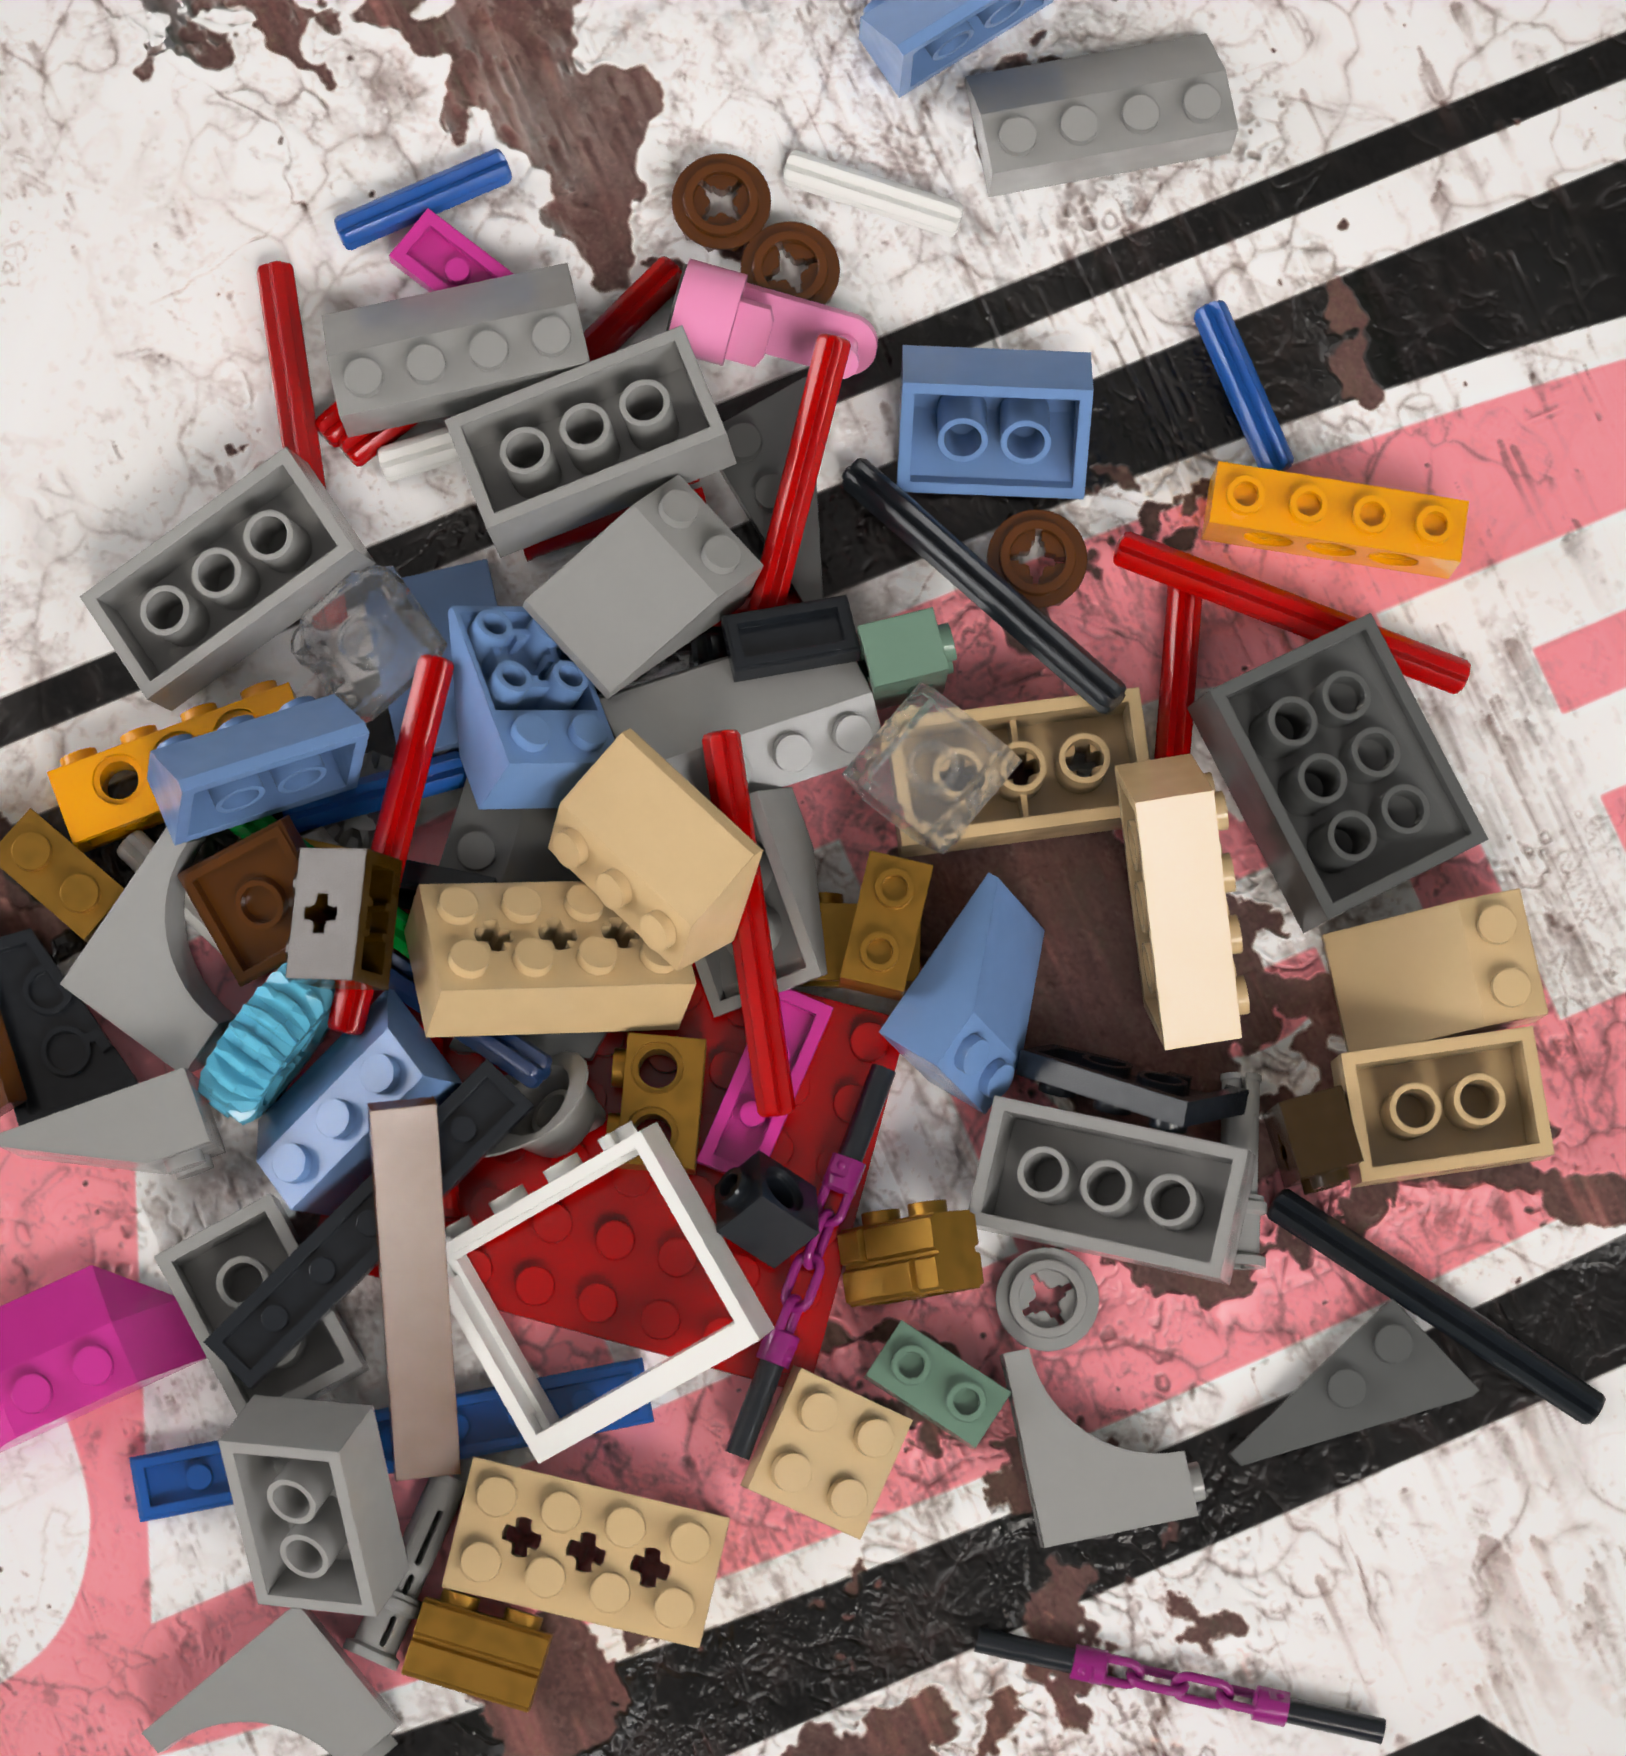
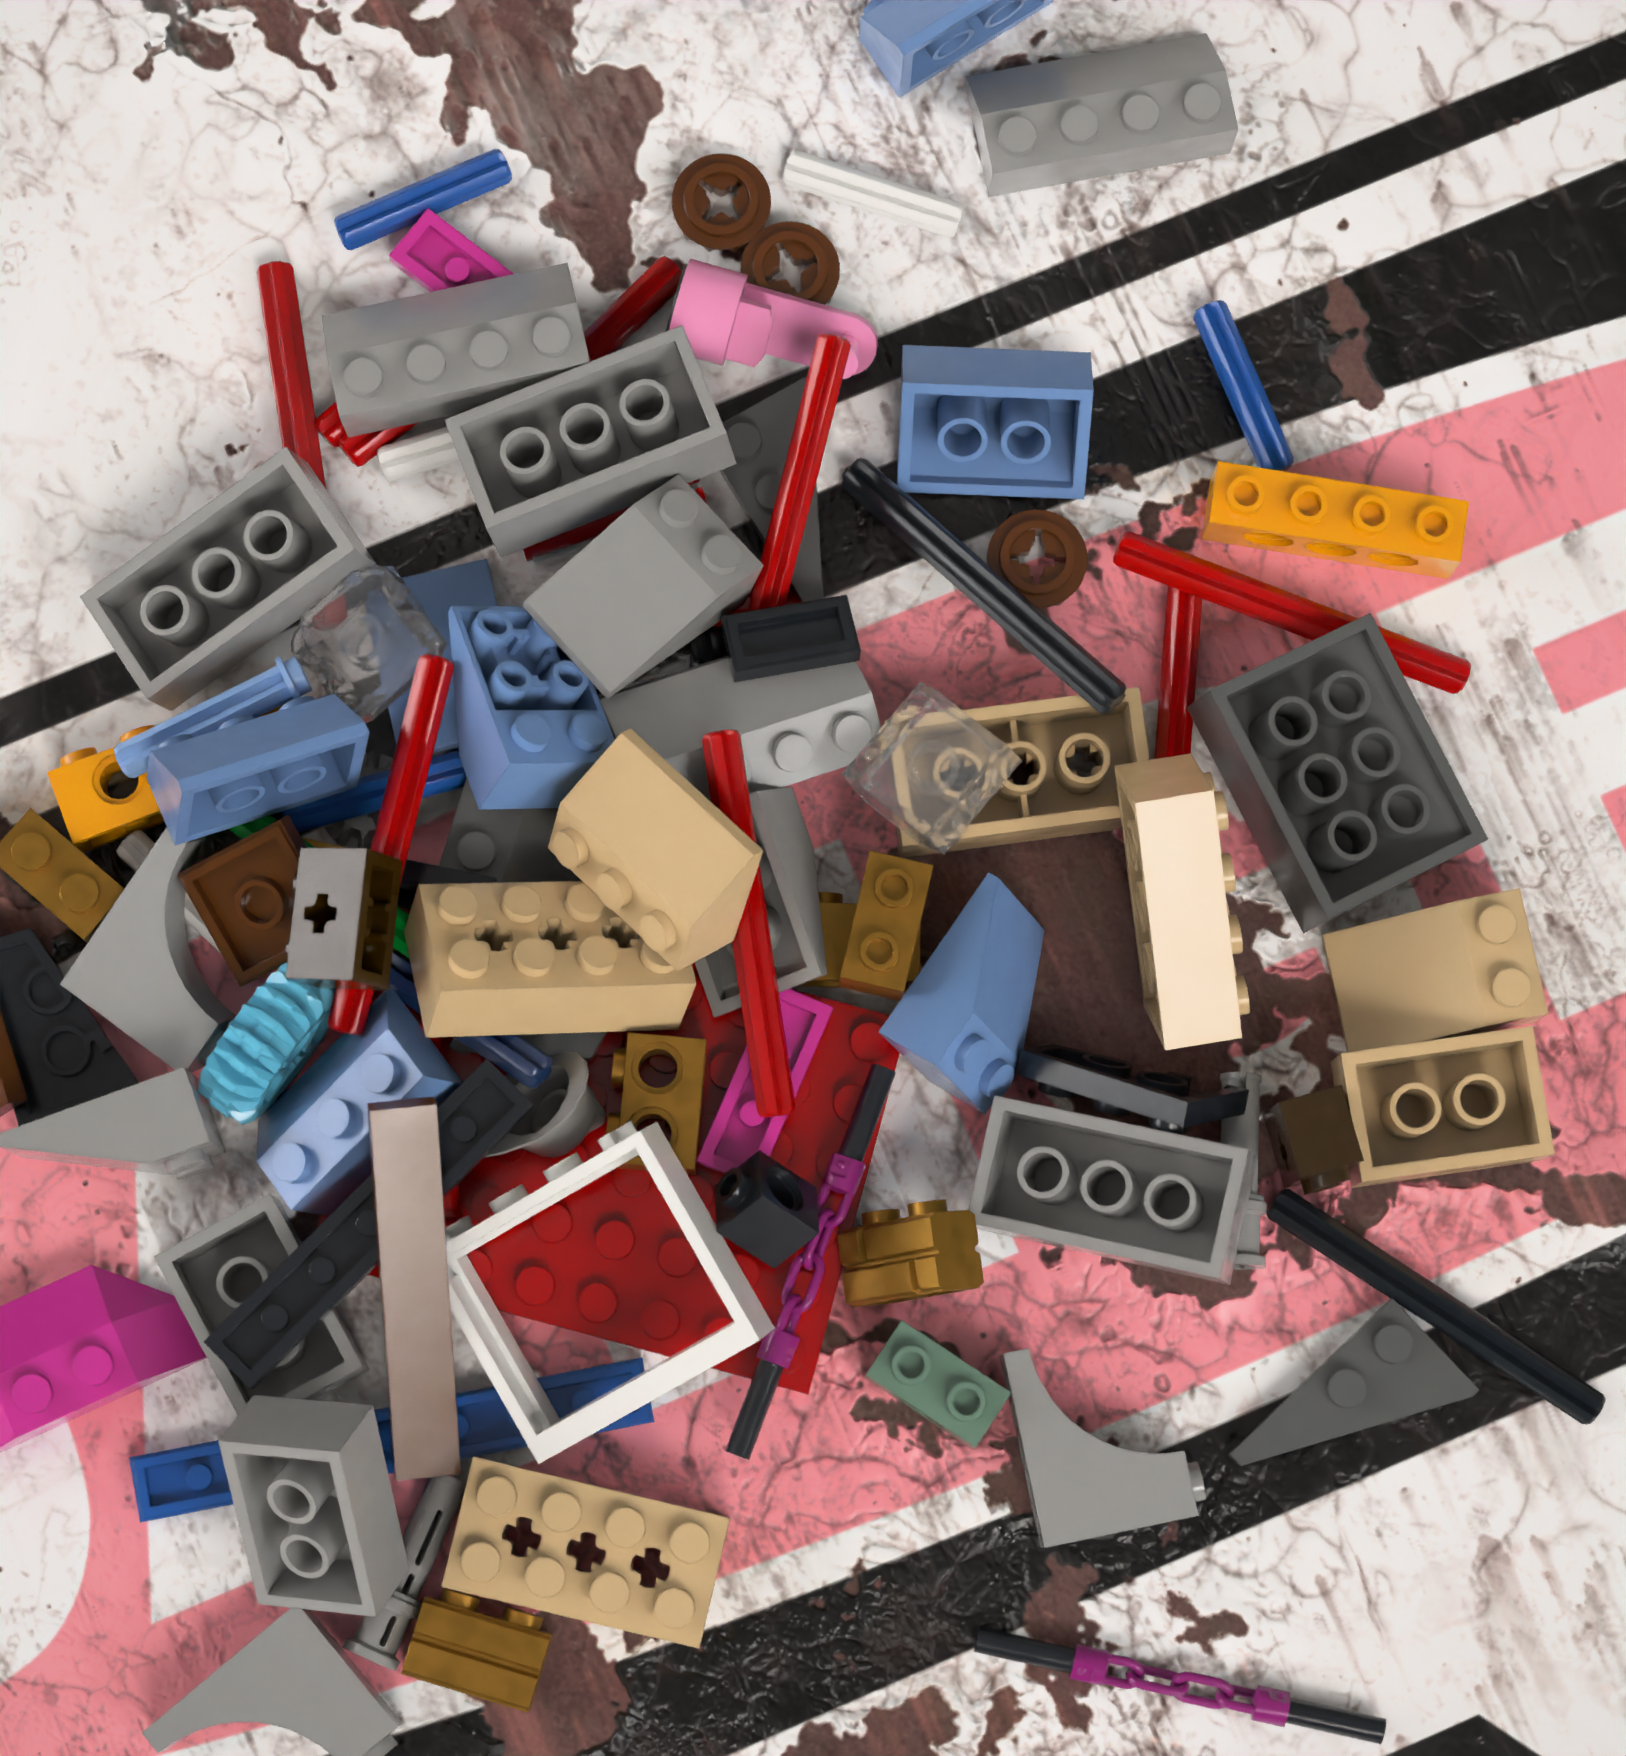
tan plate [740,1365,913,1540] -> none
sand green brick [857,607,957,710] -> none
light grey gear [995,1247,1099,1352] -> none
none -> light blue axle [114,656,312,778]

